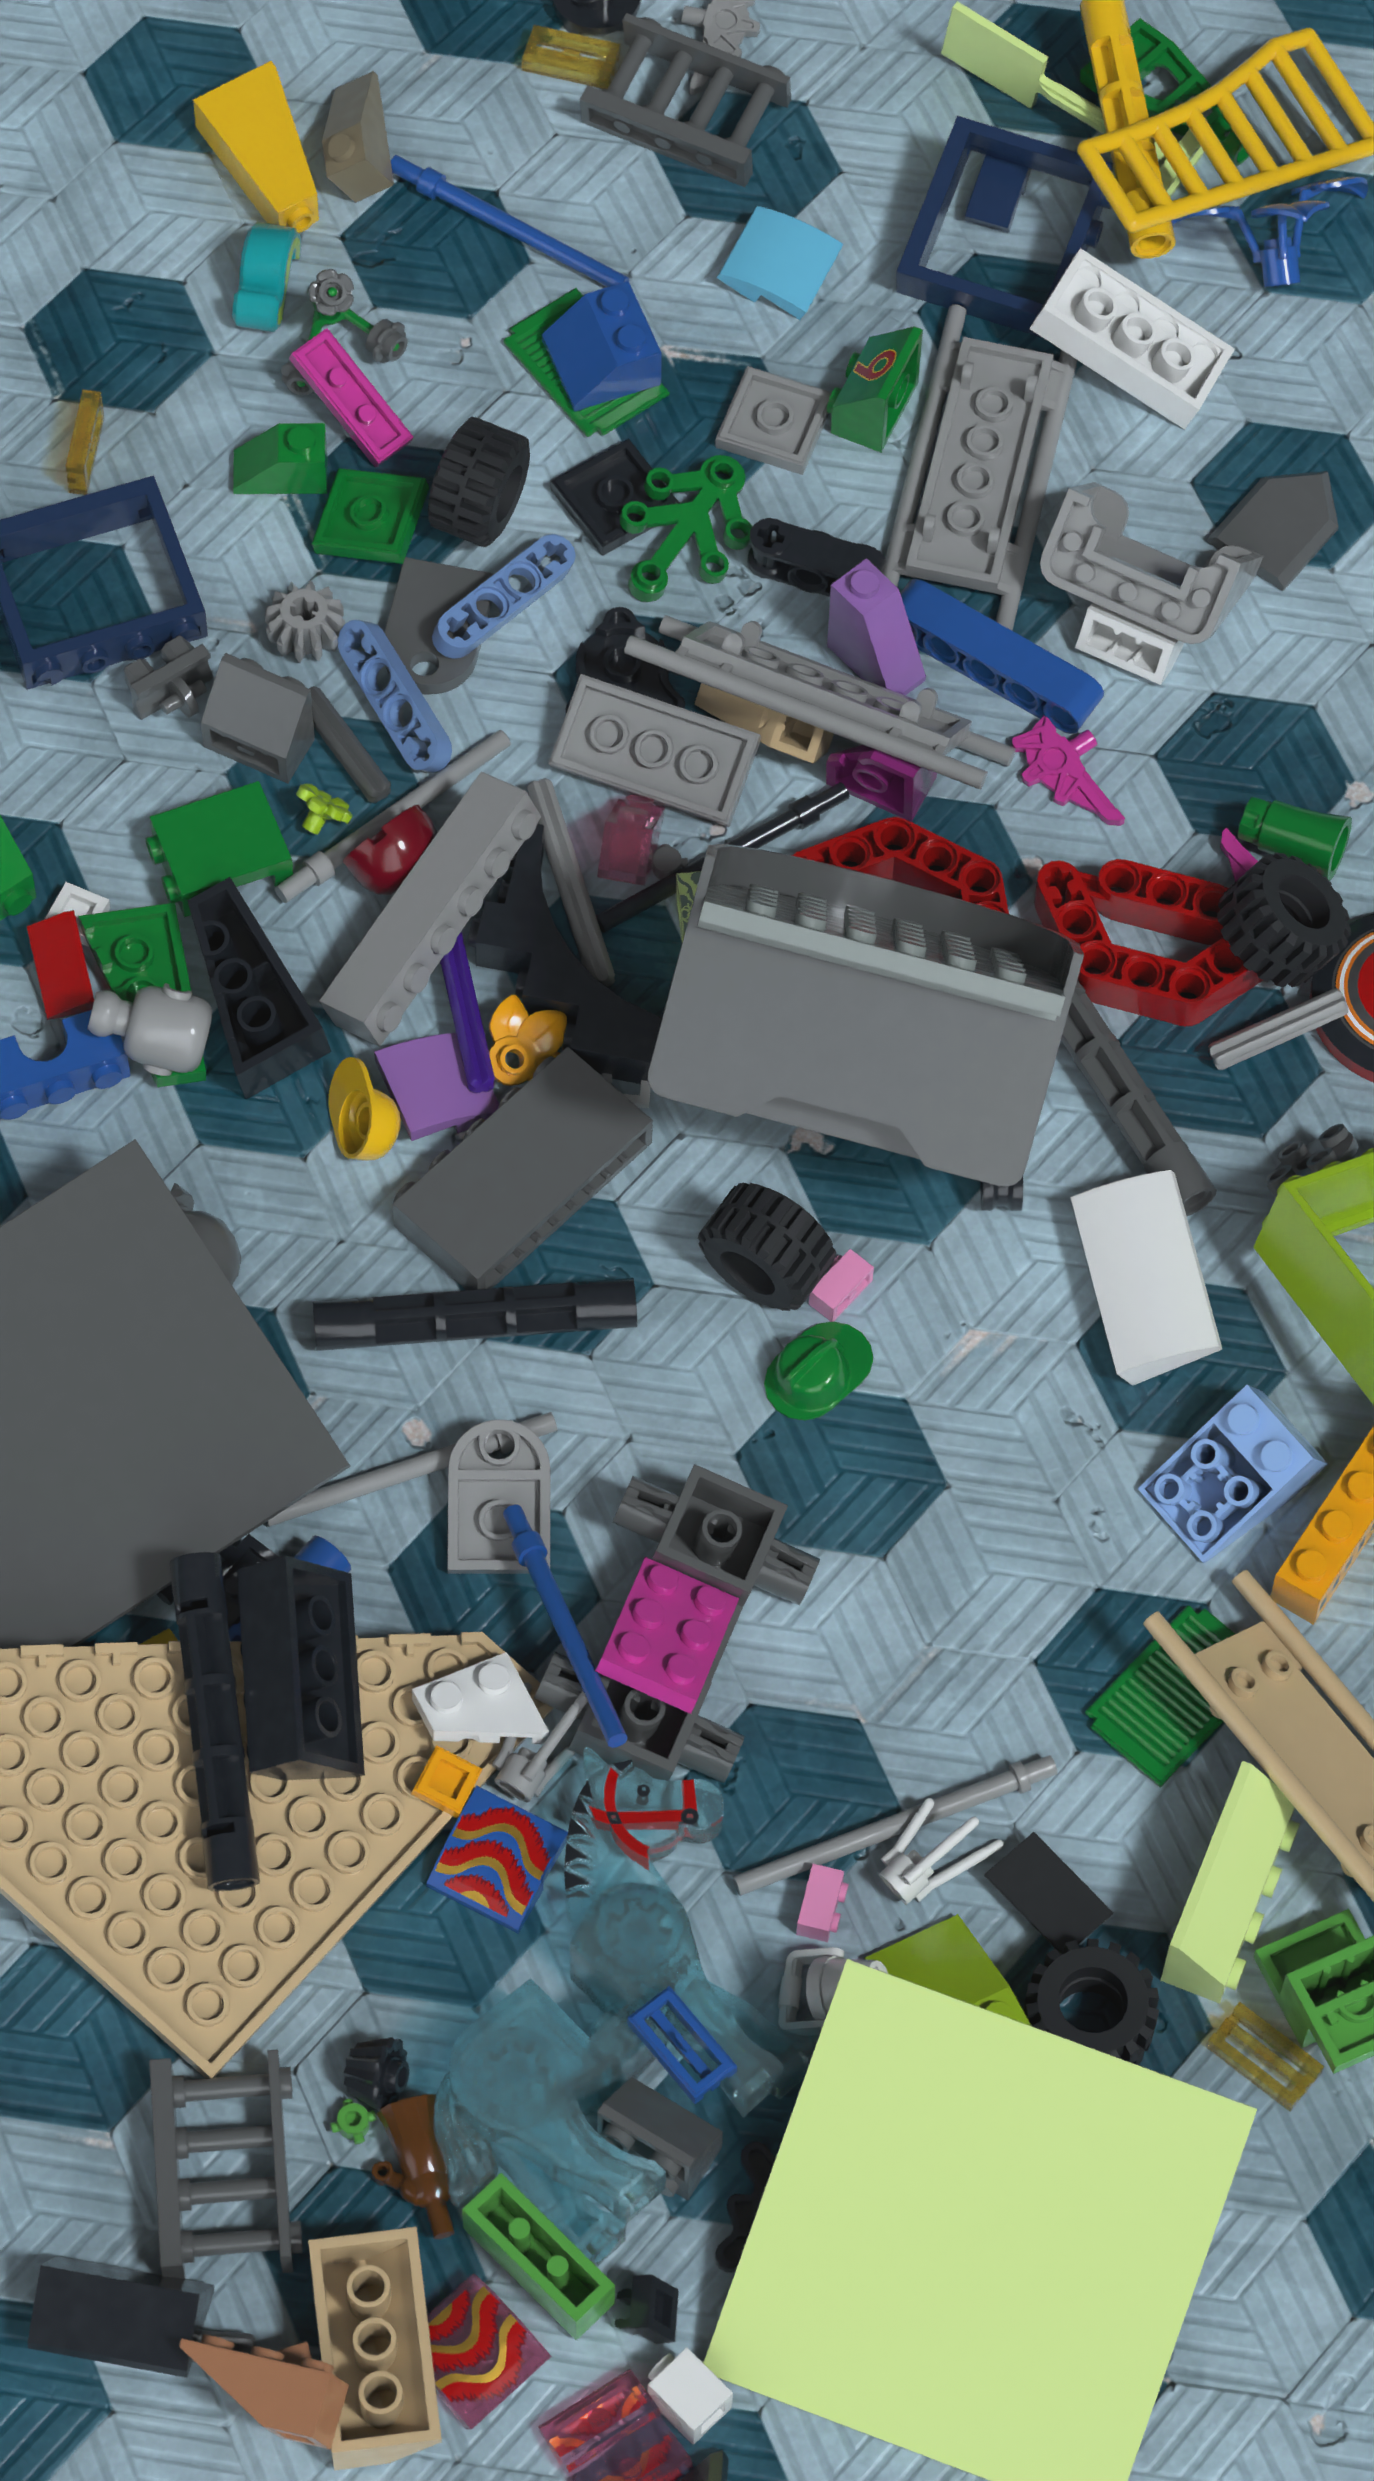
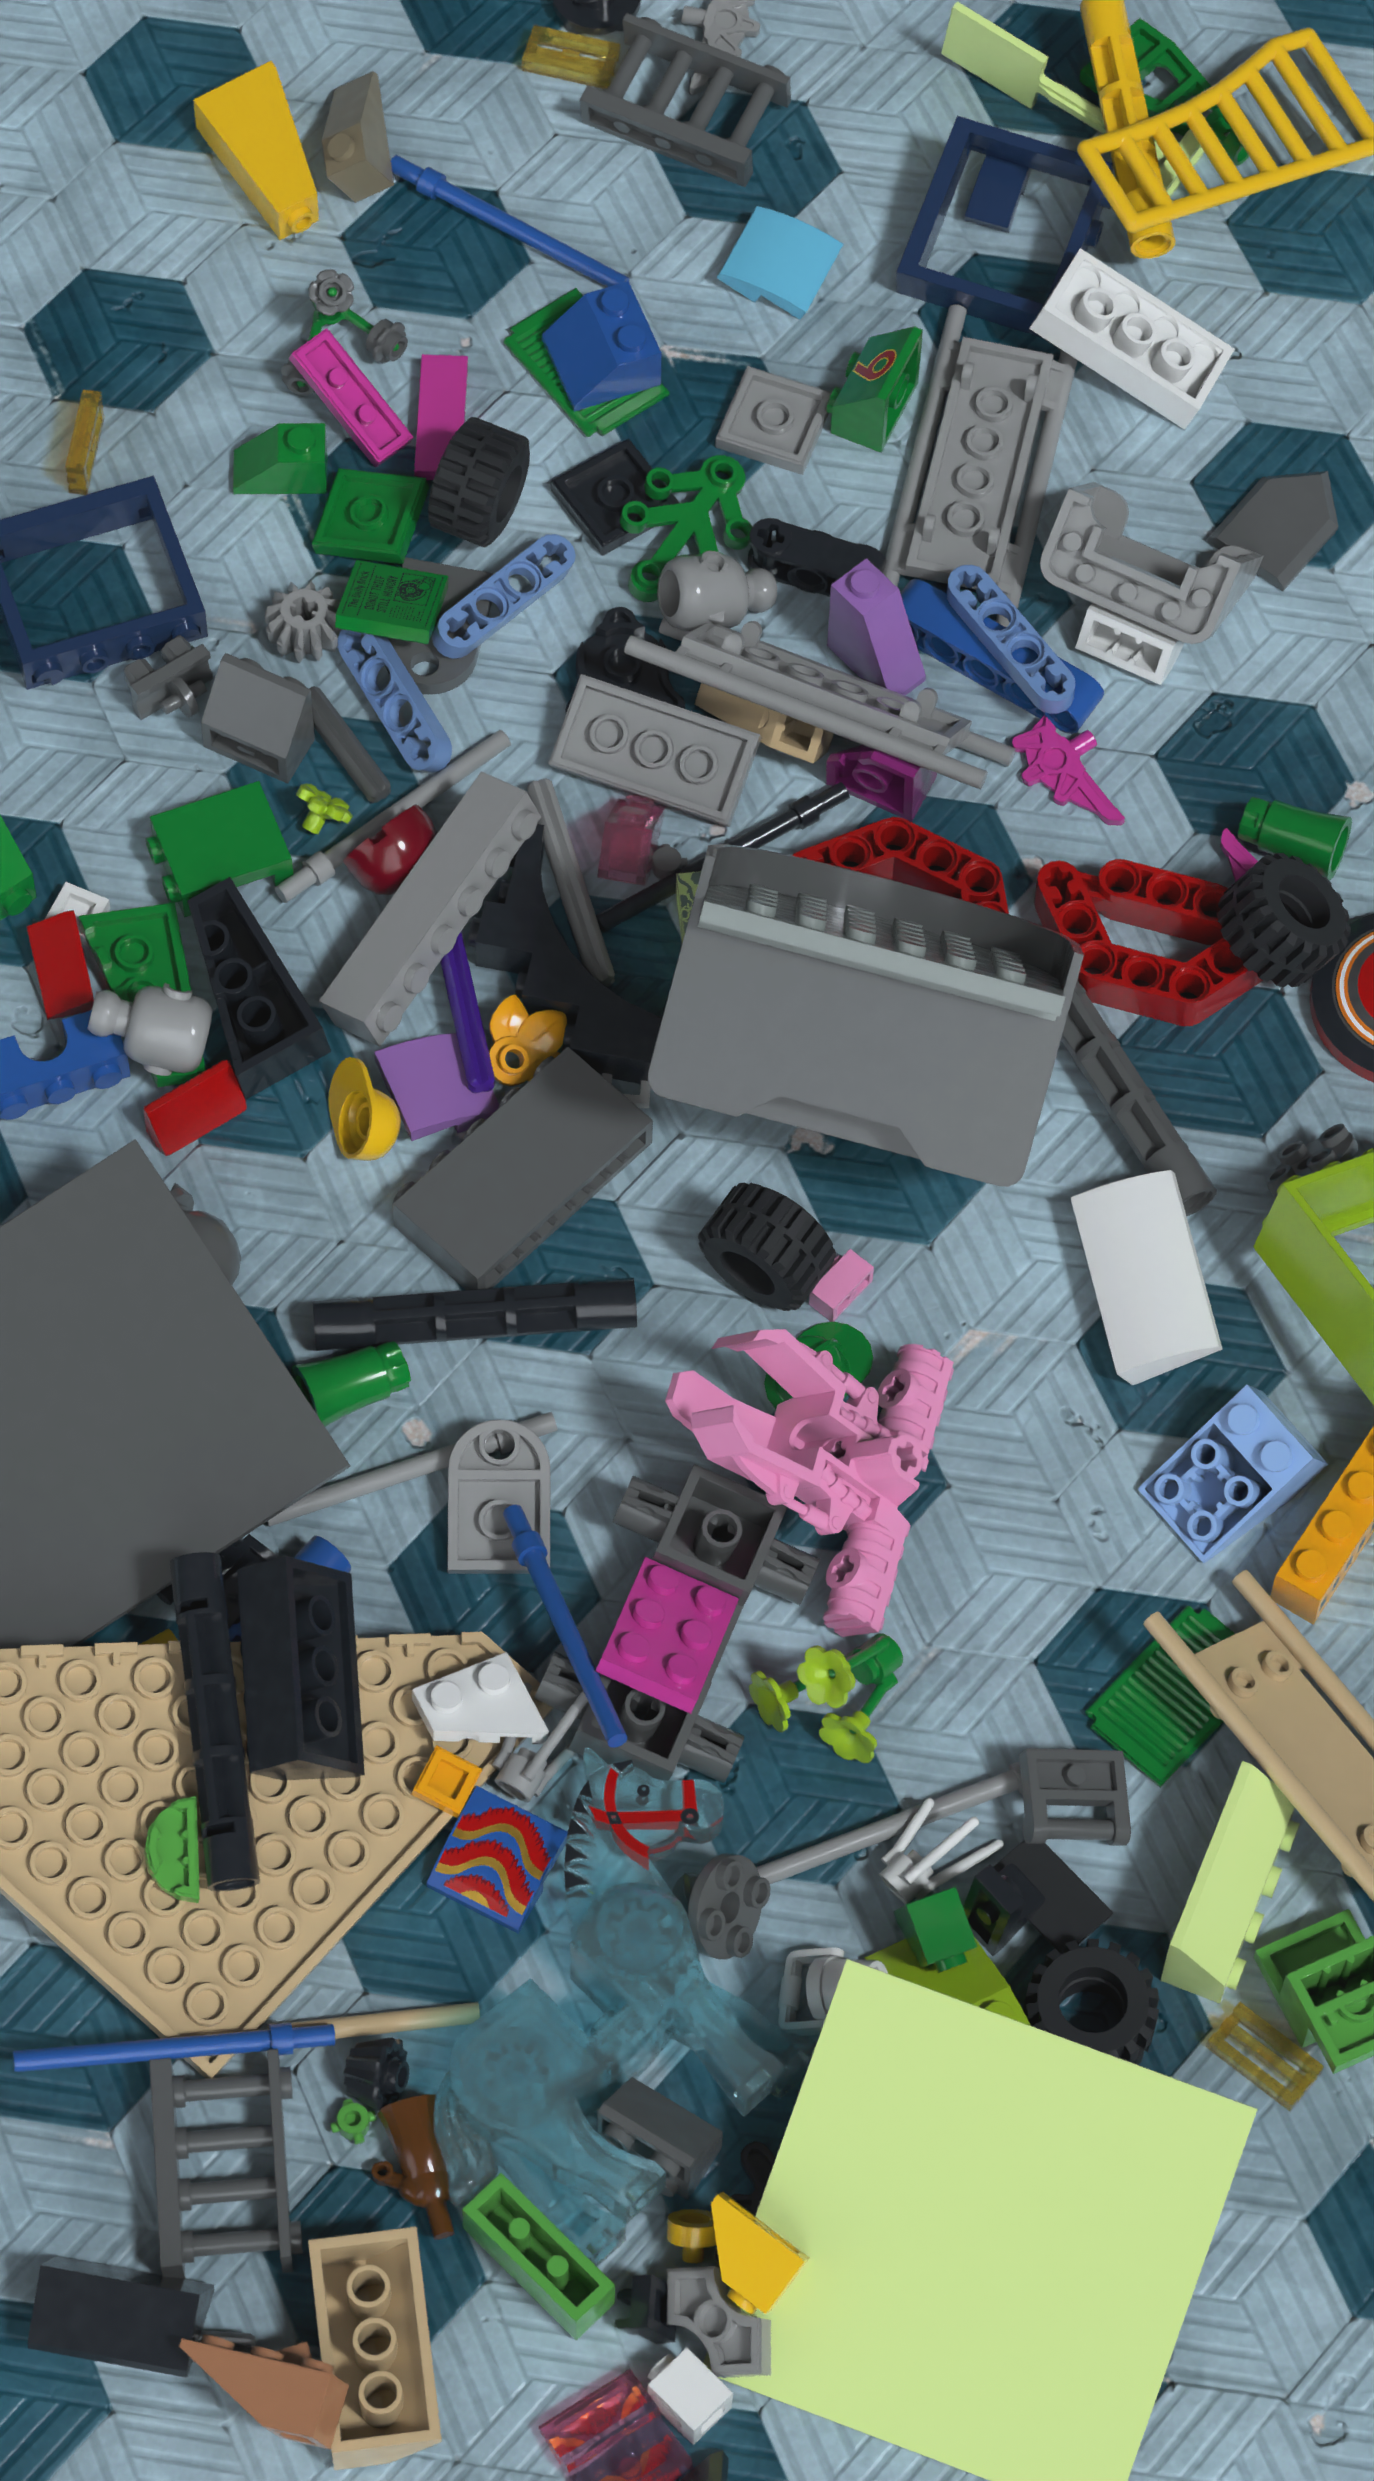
teal animal [232,221,301,332] -> none
slope [427,2274,552,2430] -> none
blue tile [627,1986,737,2104] -> none
bright pink piece [796,1864,849,1942] -> none
black wheel [980,1176,1023,1211] -> none
blue plant [1171,177,1368,287] -> none
light grey axle [1208,988,1348,1070] -> none
none -> blue bar [13,2022,335,2072]
none -> red slope [143,1060,247,1156]
none -> bright green tile [144,1796,200,1903]
none -> tan bar [267,2002,481,2039]
none -> green plant [291,1341,411,1427]
none -> green tile [335,560,449,644]
none -> dark pink tile [414,354,468,480]
none -> light grey piece [657,551,777,631]
none -> bright pink piece [665,1329,954,1637]
none -> yellow tile [667,2209,717,2263]
none -> light grey tile [667,2266,771,2378]
none -> dark grey plate [670,1853,770,1960]
none -> yellow slope [711,2192,810,2315]
none -> lime plant [749,1633,903,1763]
none -> green slope [893,1887,977,1973]
none -> medium blue beam [947,565,1075,714]
none -> black slope [963,1863,1045,1956]
none -> dark grey plate [1019,1748,1131,1846]

